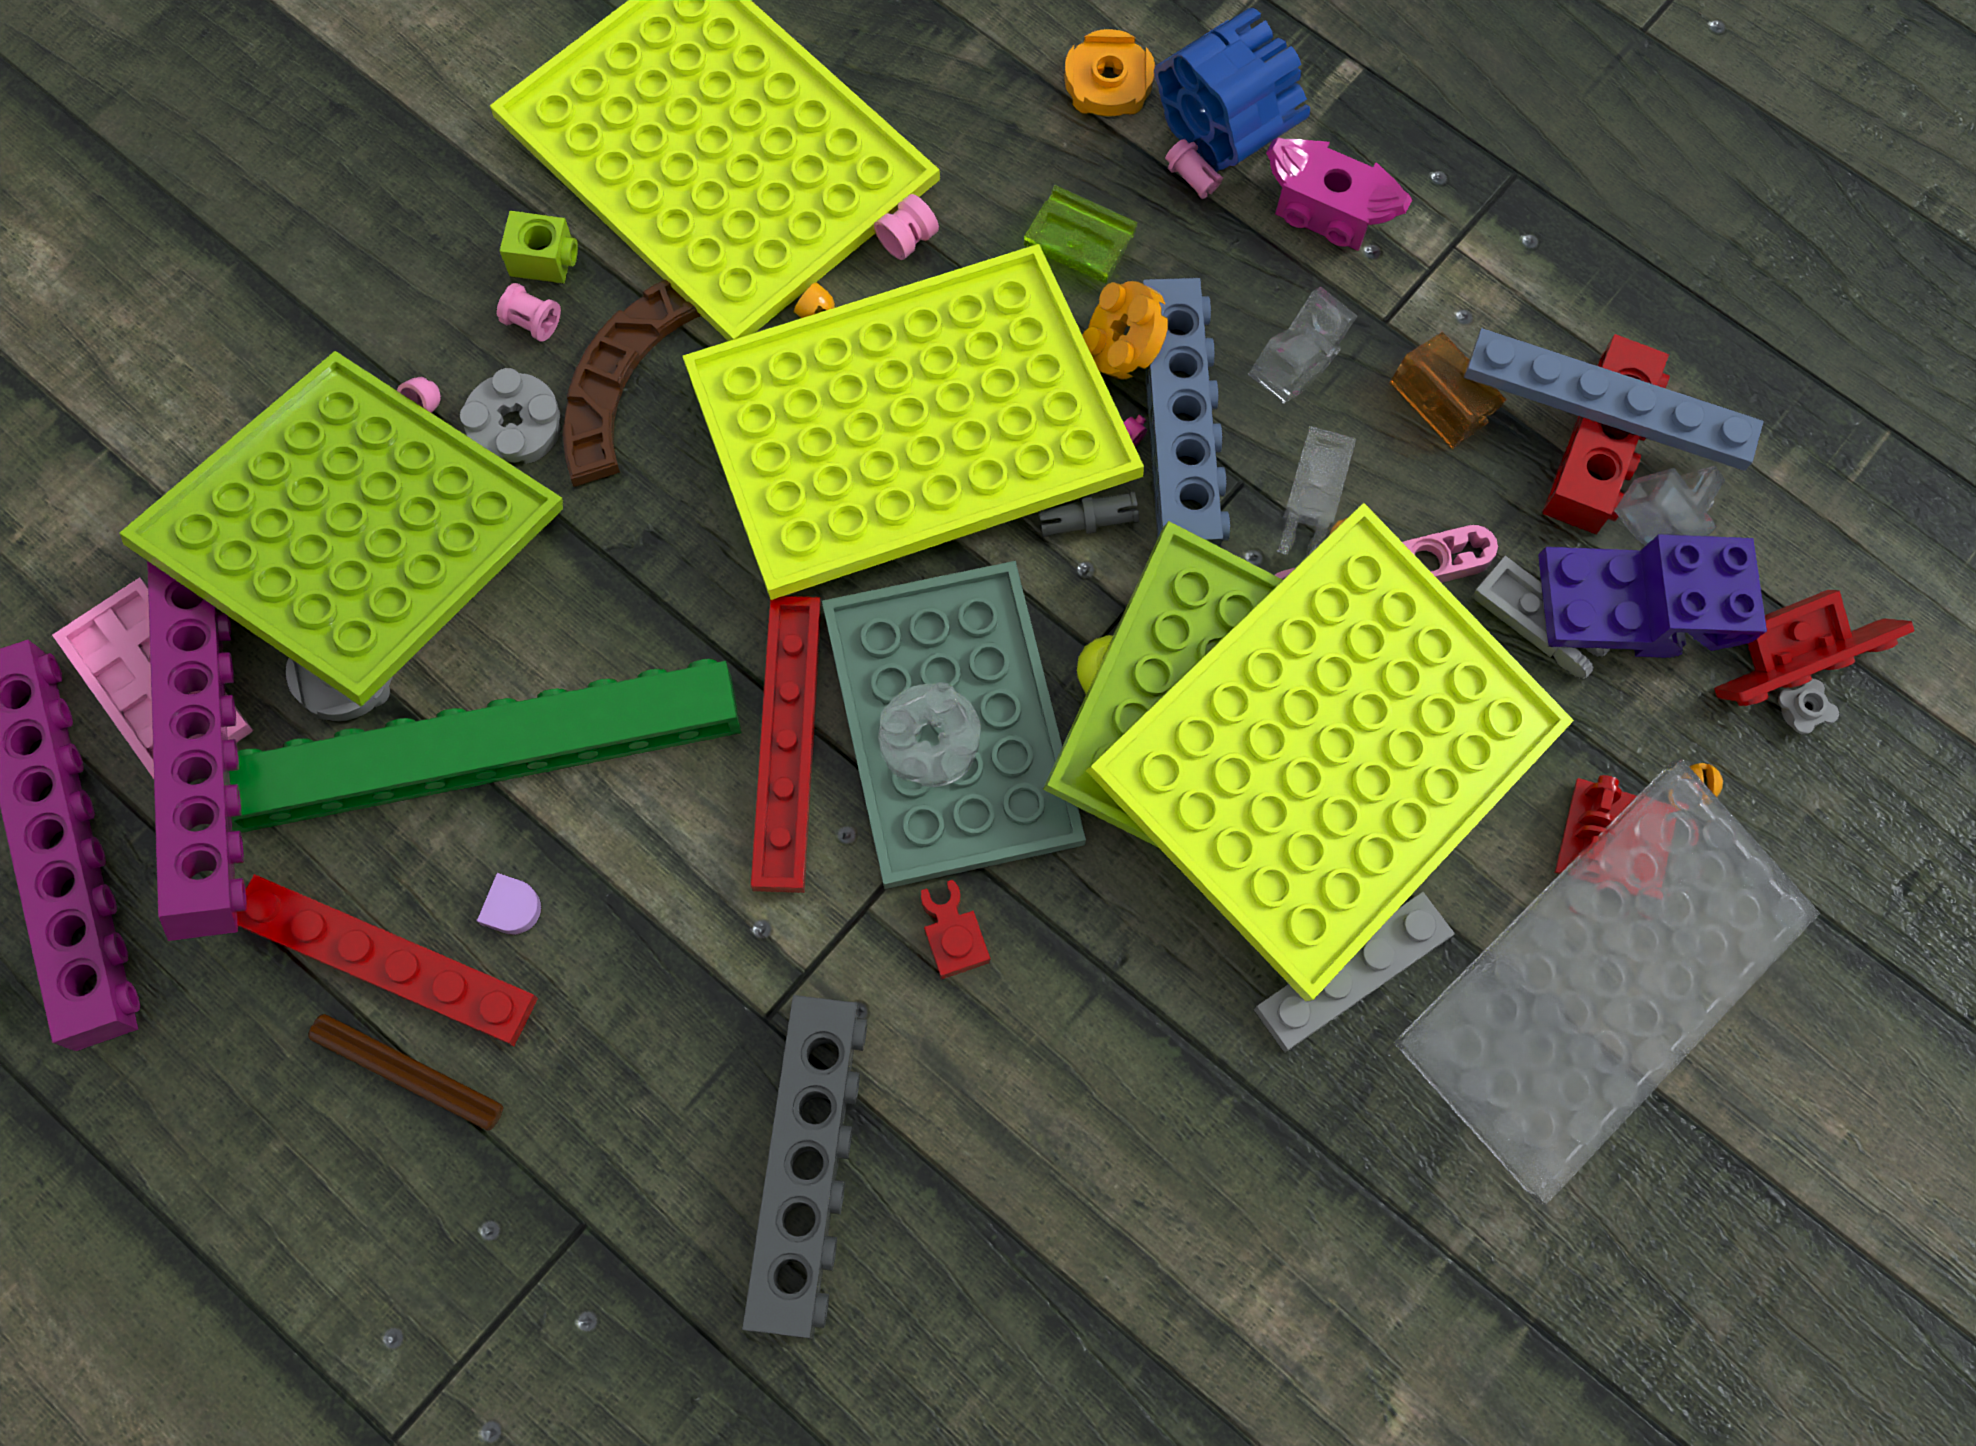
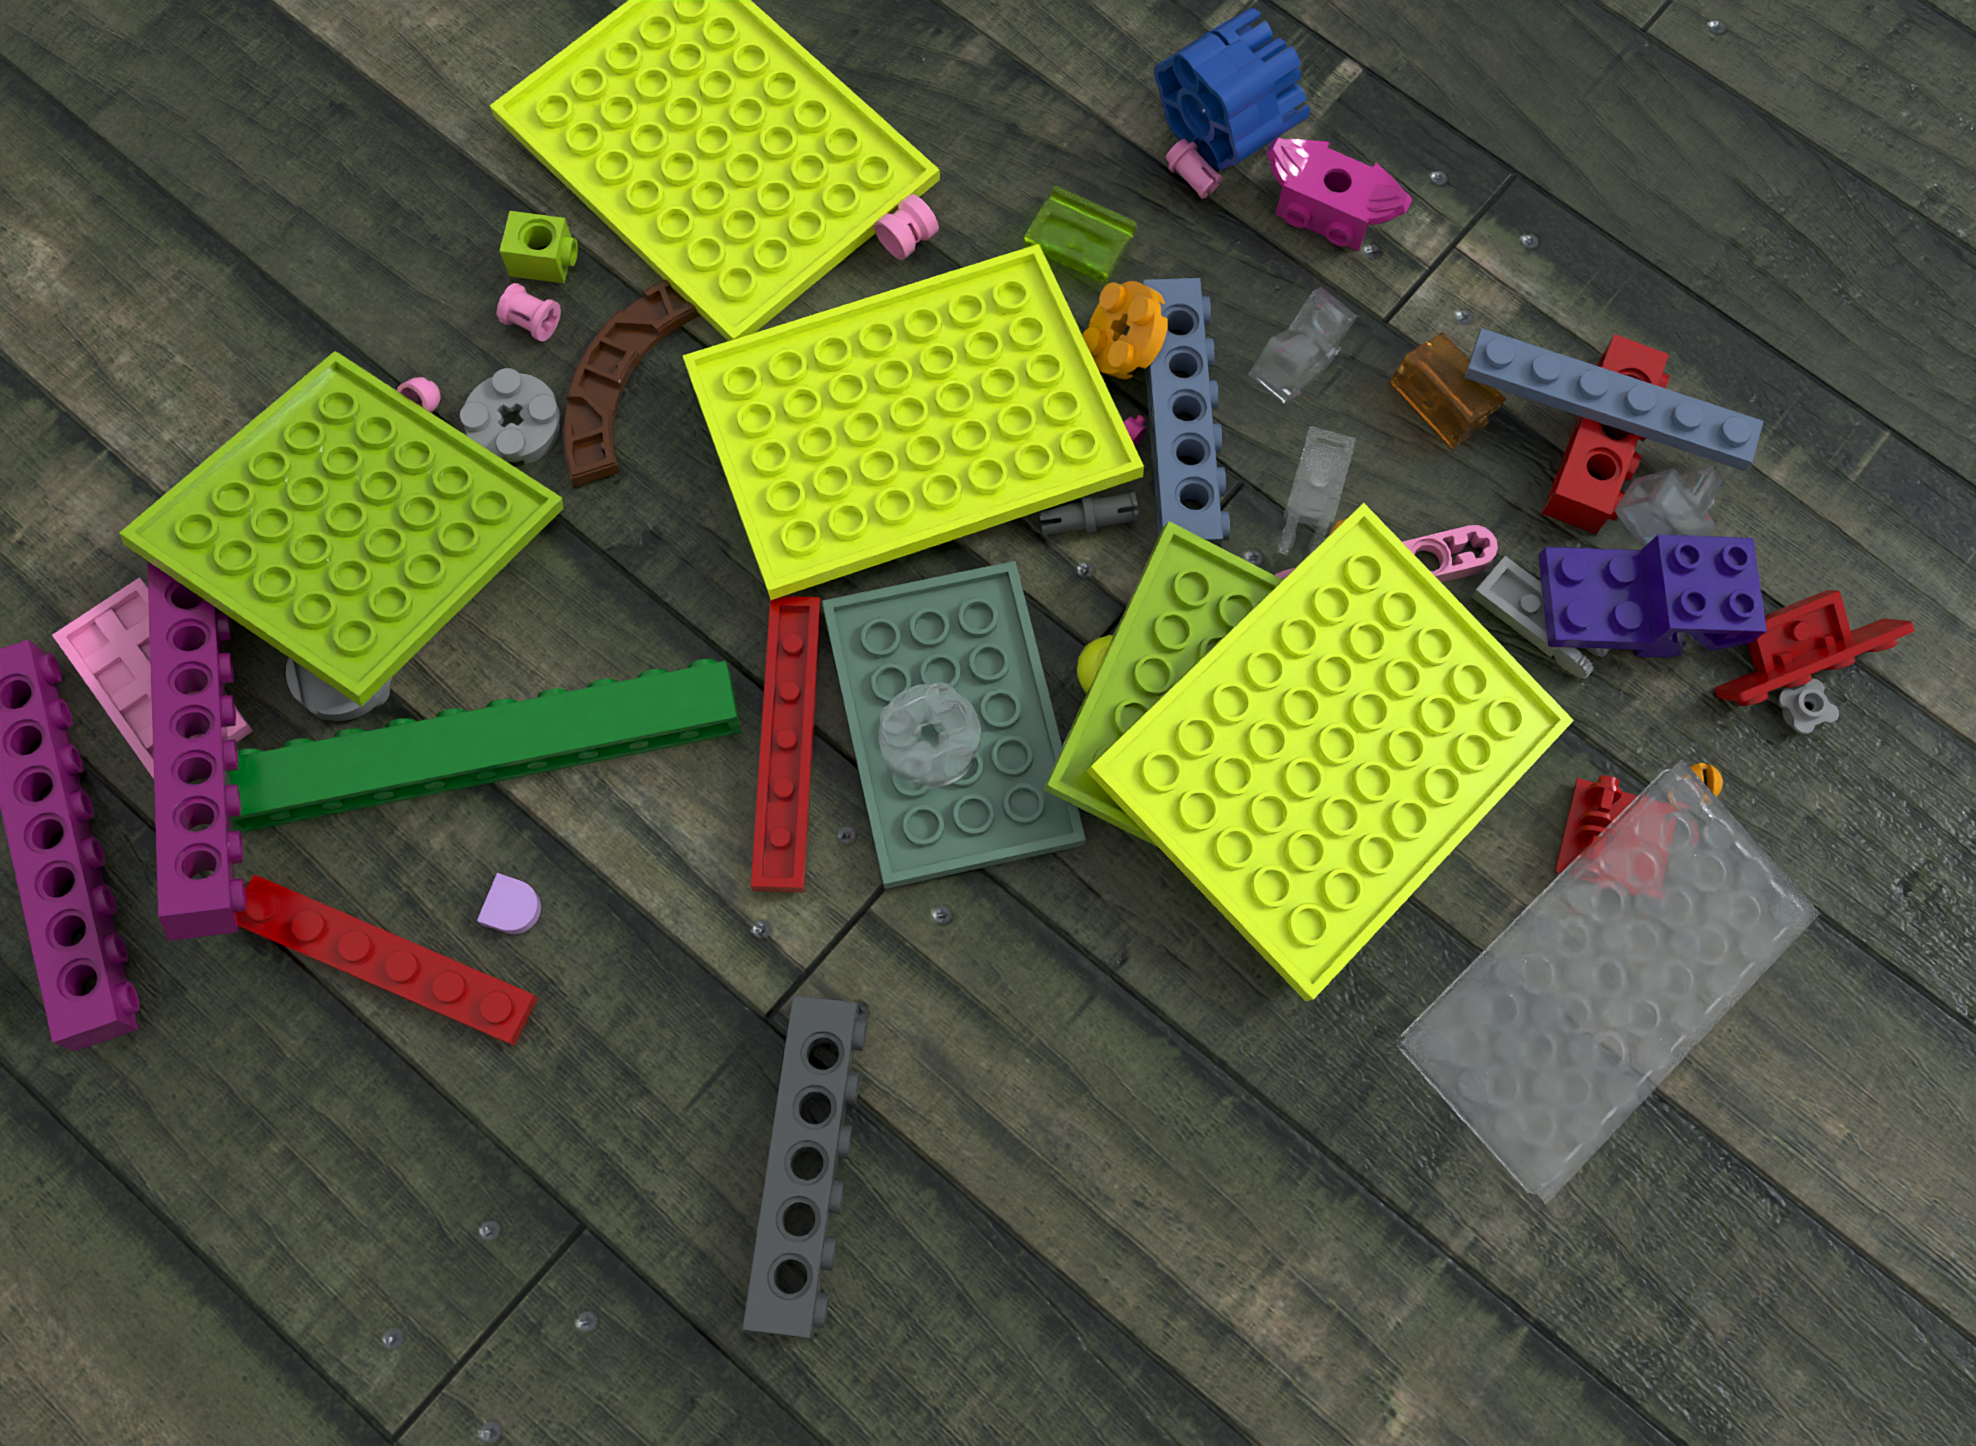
reddish brown axle [308,1014,504,1130] -> none
light orange hinge [794,282,835,318] -> none
red plate [921,880,991,980] -> none
light orange plate [1064,29,1155,116] -> none
light grey plate [1254,892,1455,1053] -> none

